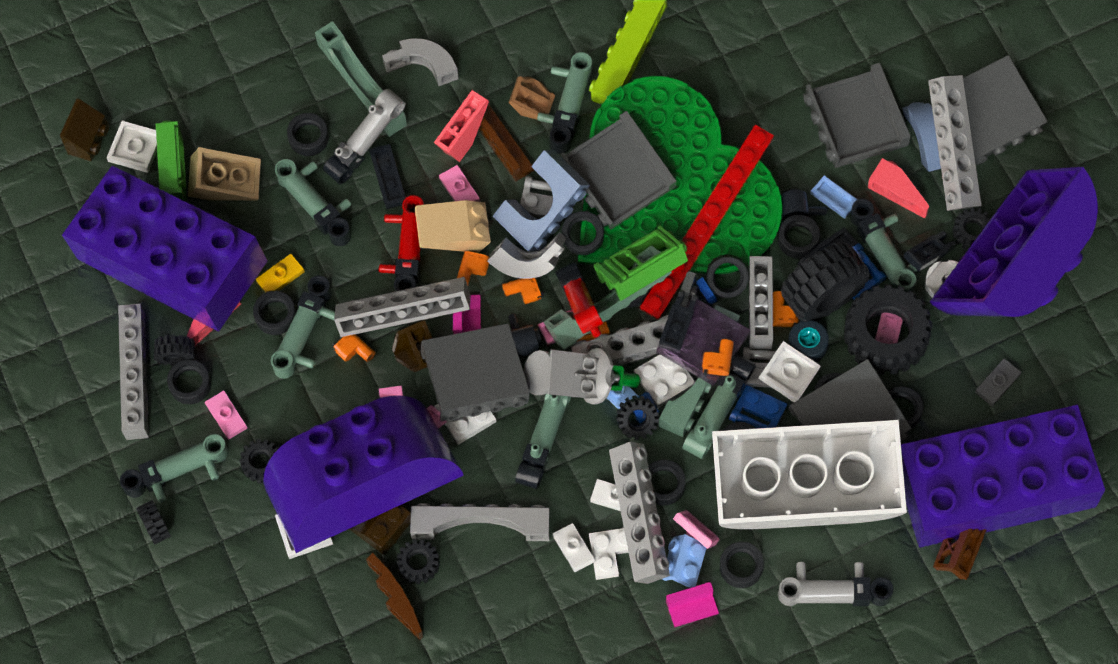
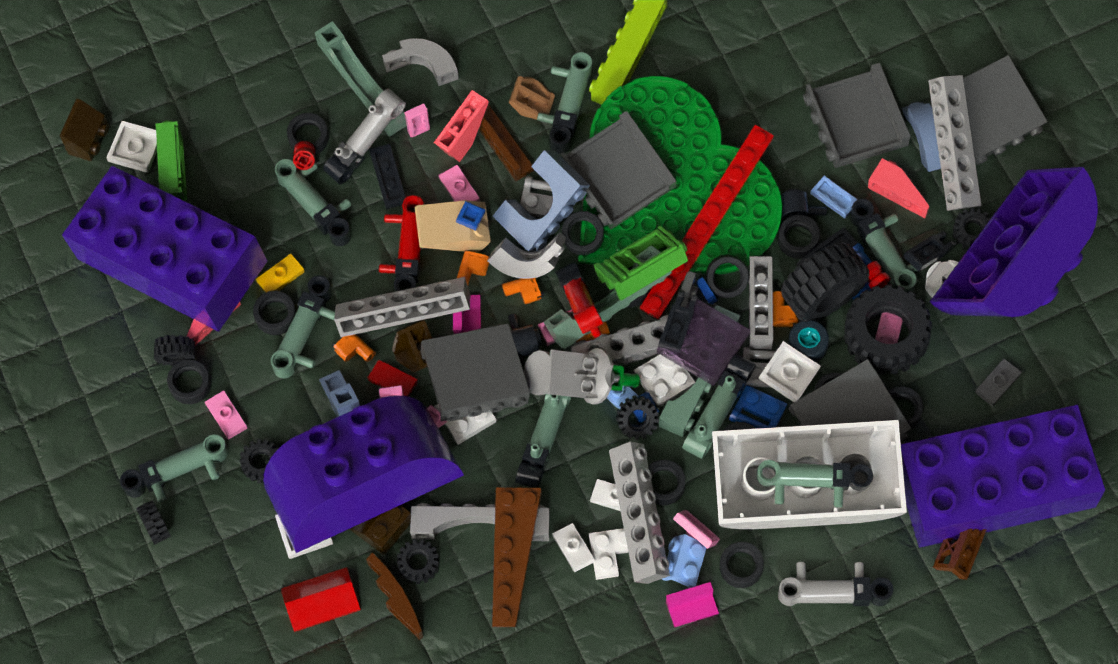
light grey brick [118,304,149,440] -> none
tan slope [188,147,261,201] -> none
orange piece [702,339,734,376] -> none
none -> red slope [281,567,361,632]
none -> red wheel [293,141,315,170]
none -> sand blue arch [319,370,360,417]
none -> red tile [368,360,418,397]
none -> bright pink plate [404,104,430,138]
none -> blue tile [456,201,486,231]
none -> reddish brown wing [492,487,542,628]
none -> sand green piece [756,460,873,508]
none -> red wheel [867,261,891,289]

